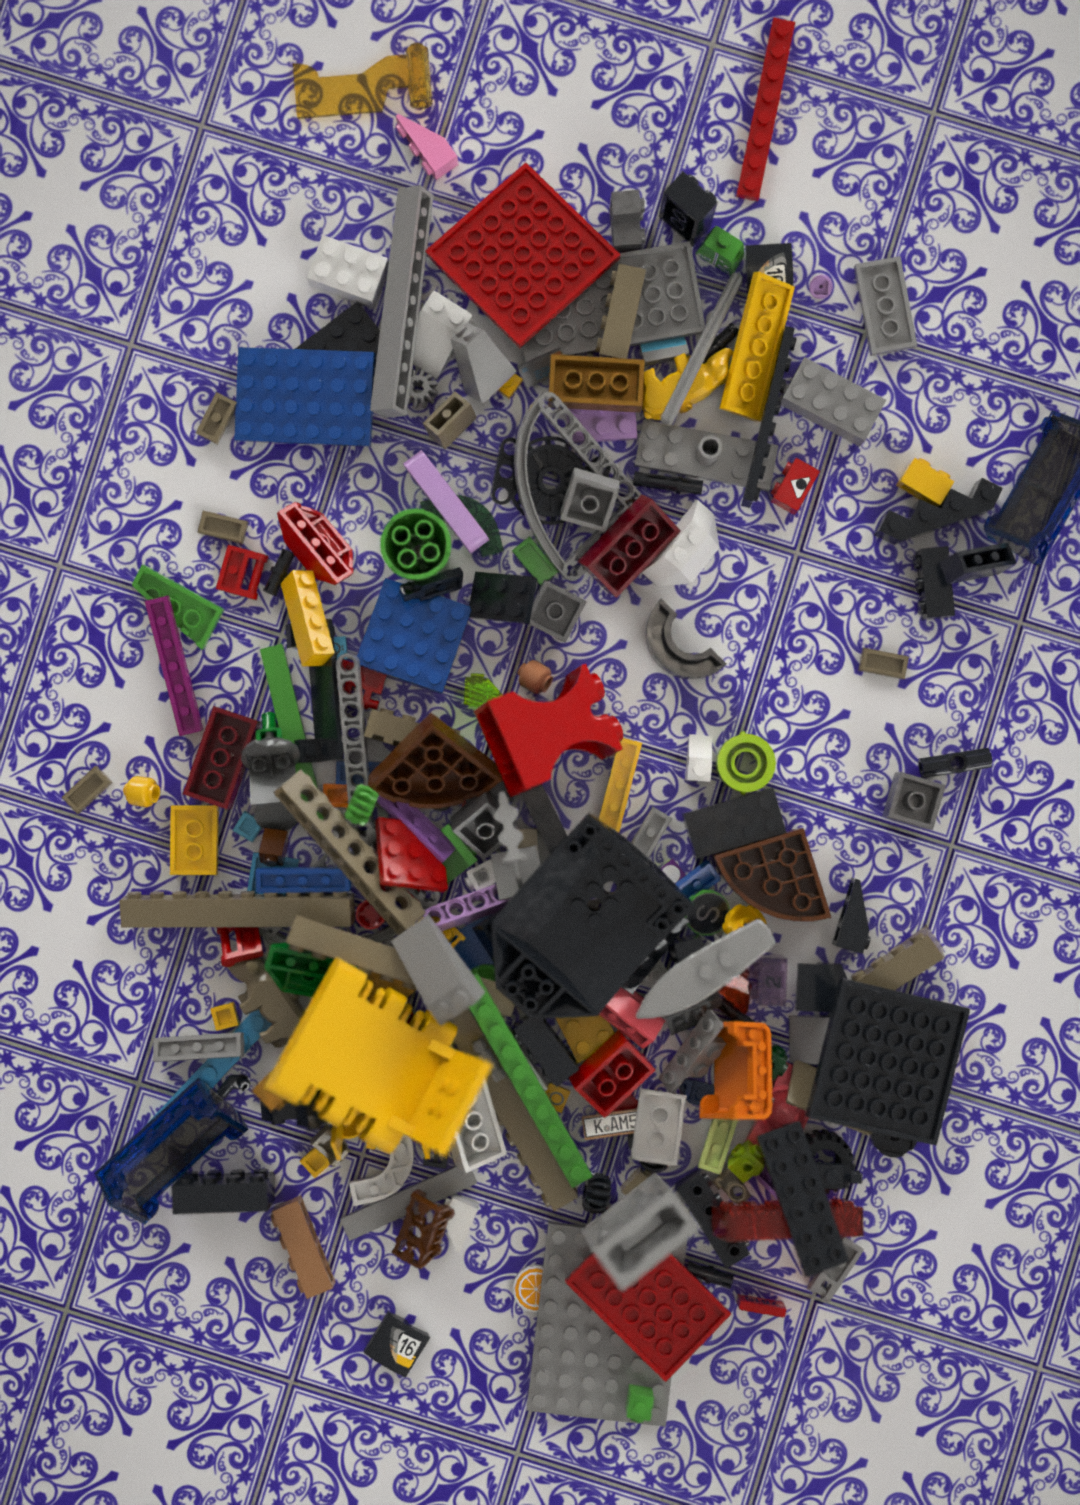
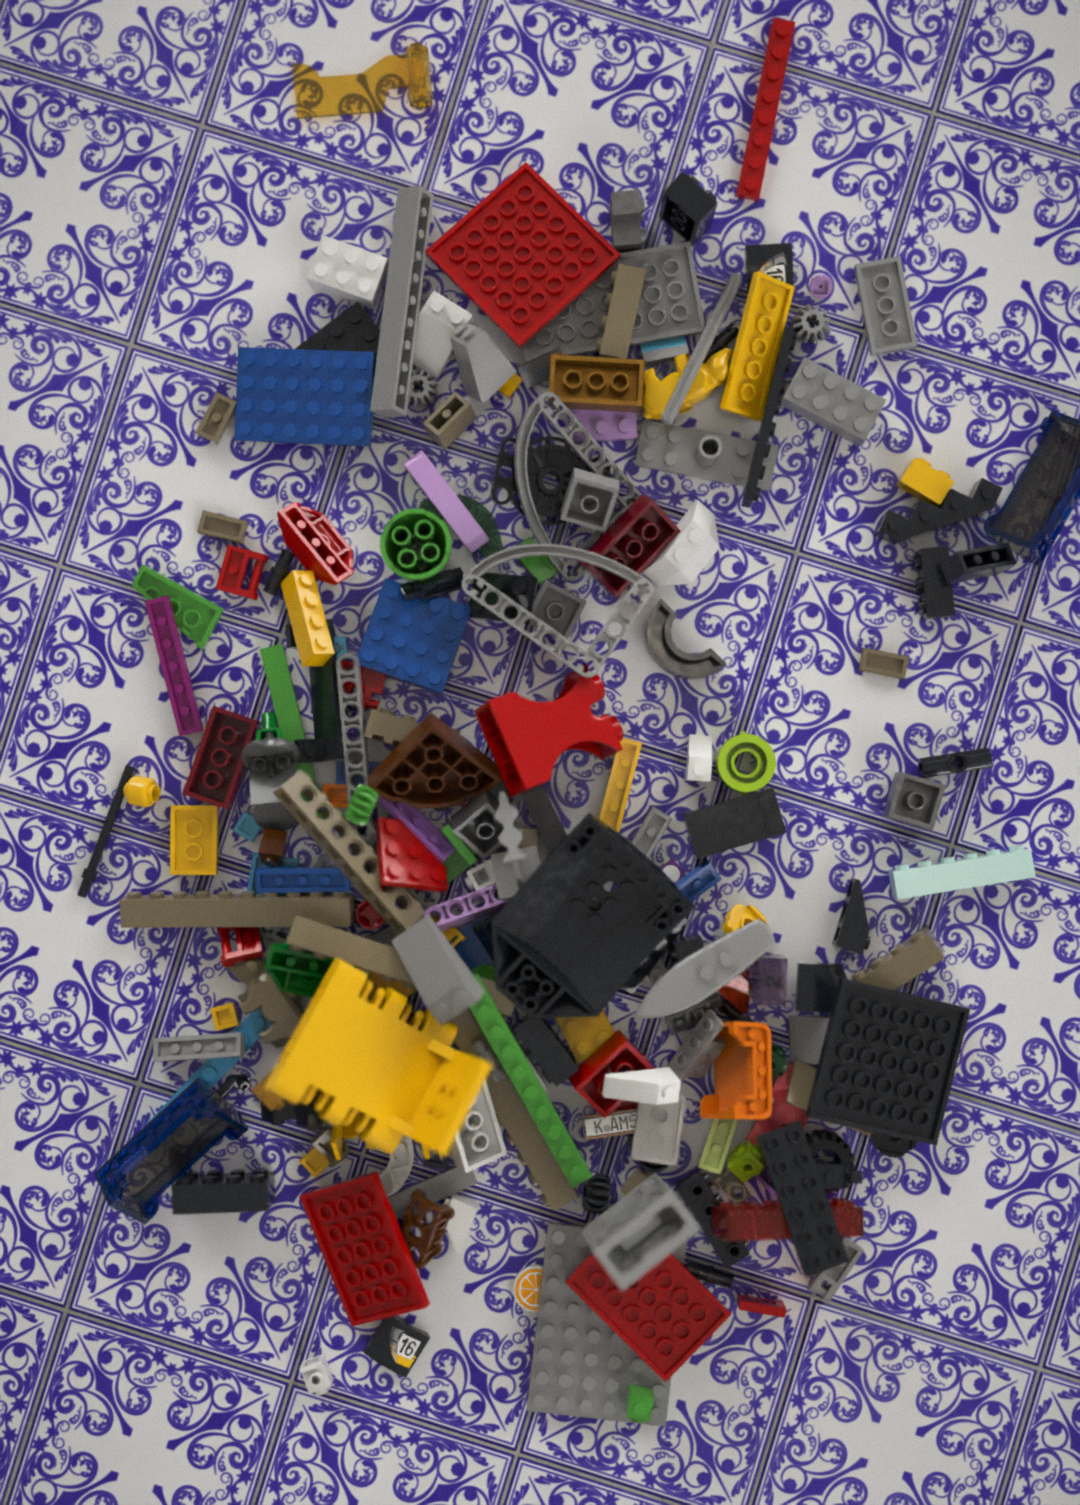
dark tan tile [62,766,113,814] -> none
medium nougat brick [271,1195,336,1299] -> none
bright pink slope [395,114,458,180] -> none
clear neon green slope [464,673,503,707] -> none
nougat head [517,660,553,694] -> none
yellow tile [545,1083,571,1113] -> none
coral piece [599,988,665,1049] -> none
black pin [633,471,703,495] -> none
dark blue slope [679,1078,714,1106] -> none
black tile [686,889,730,935] -> none
bright green torso [695,226,744,276] -> none
reddish brown brick [712,828,832,921] -> none
red brick [770,458,820,515] -> none
none -> black bar [77,765,135,898]
none -> red plate [299,1171,430,1327]
none -> white brick [299,1353,333,1396]
none -> light grey beam [462,544,654,678]
none -> white slope [602,1067,681,1105]
none -> light grey gear [792,304,831,345]
none -> light aqua brick [888,845,1036,900]

